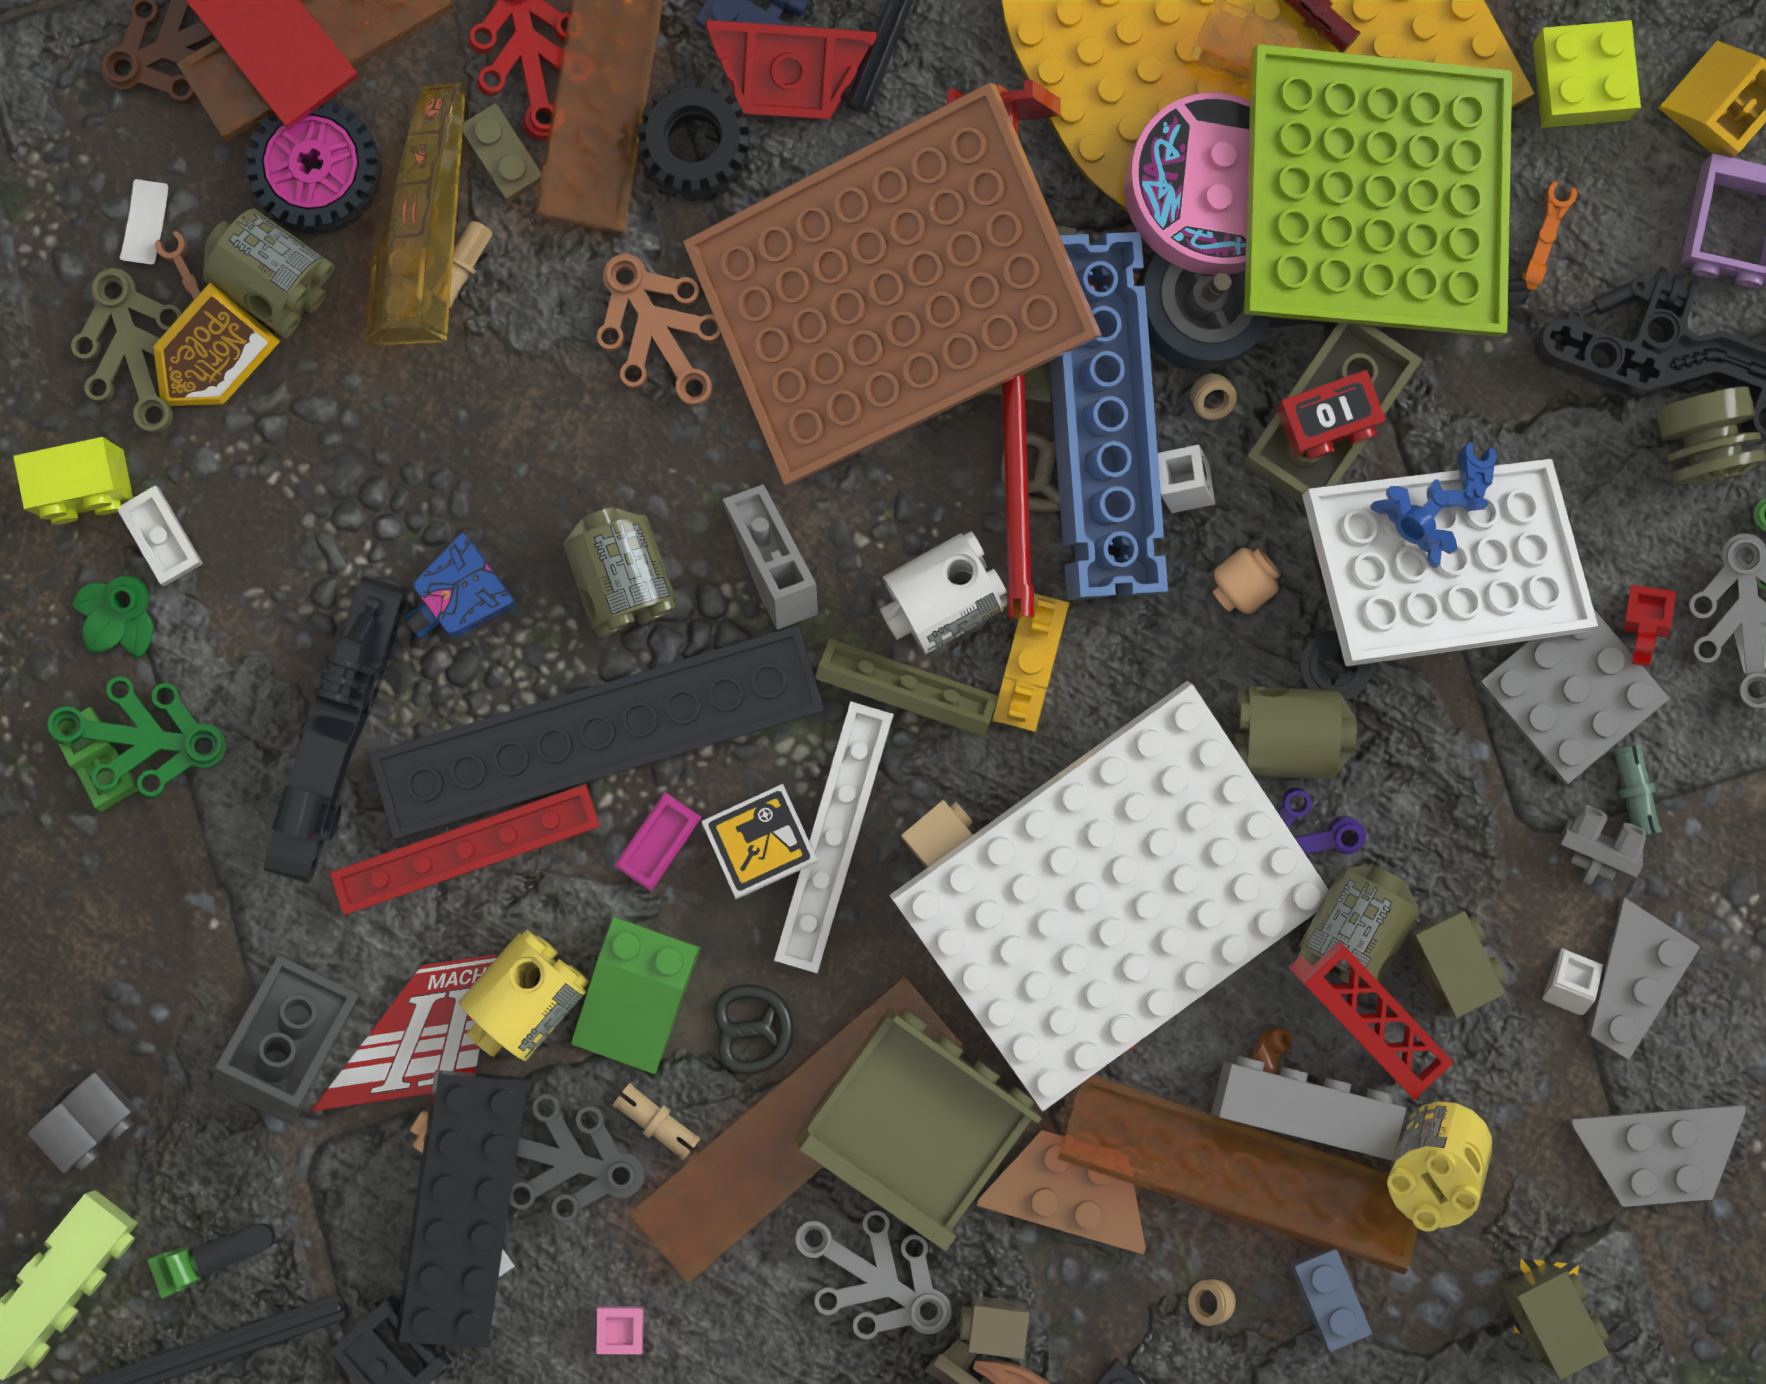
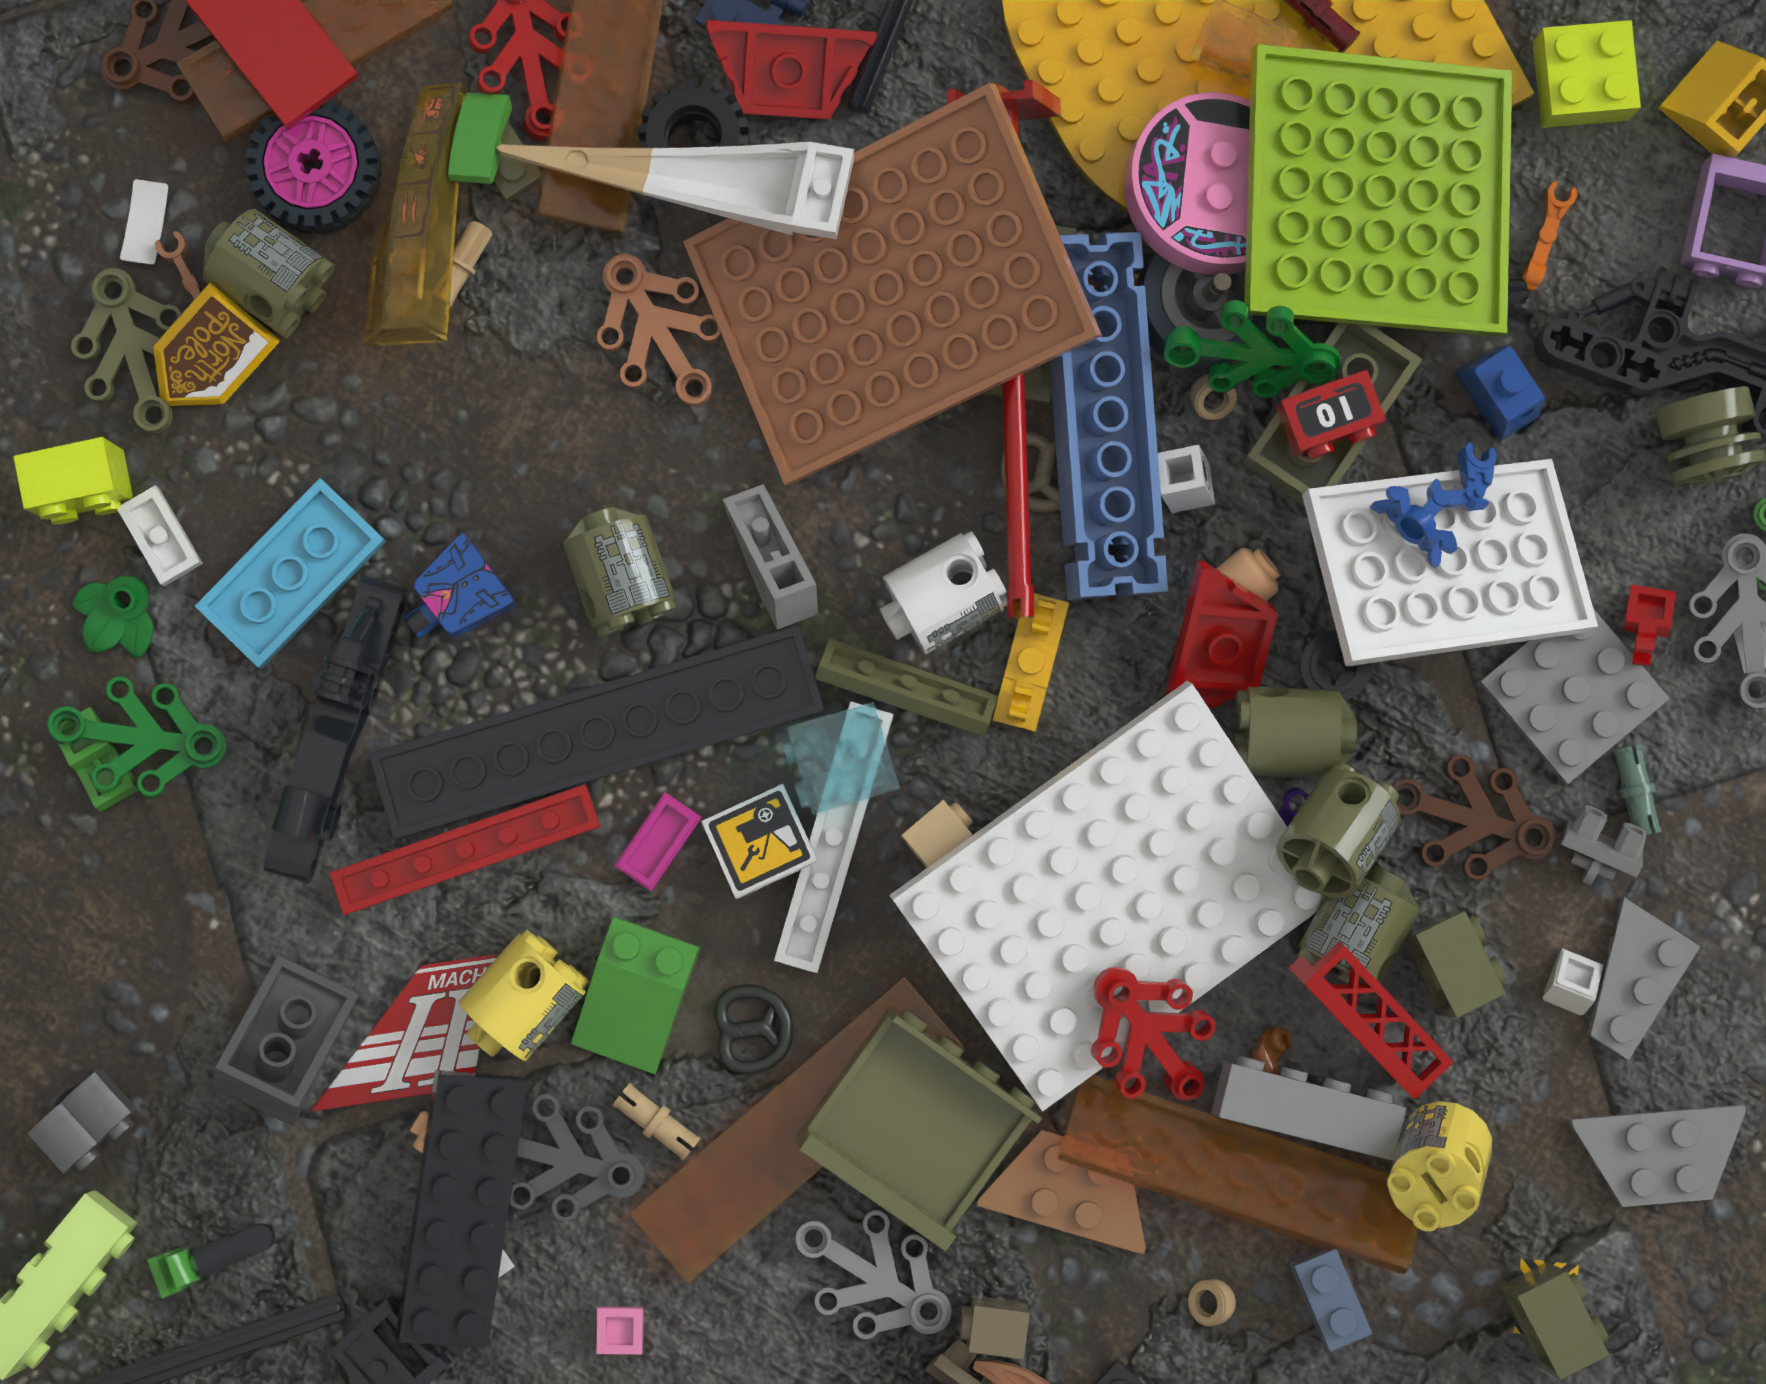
none -> medium azure plate [195,478,386,669]
none -> bright green slope [448,92,512,184]
none -> white plate [496,142,855,240]
none -> clear light blue plate [781,702,900,815]
none -> red plant [1091,967,1216,1101]
none -> green plant [1164,300,1341,398]
none -> red wing [1164,561,1278,710]
none -> olive cylinder [1276,763,1401,898]
none -> reddish brown plant [1391,755,1556,880]
none -> blue torso [1454,345,1545,442]

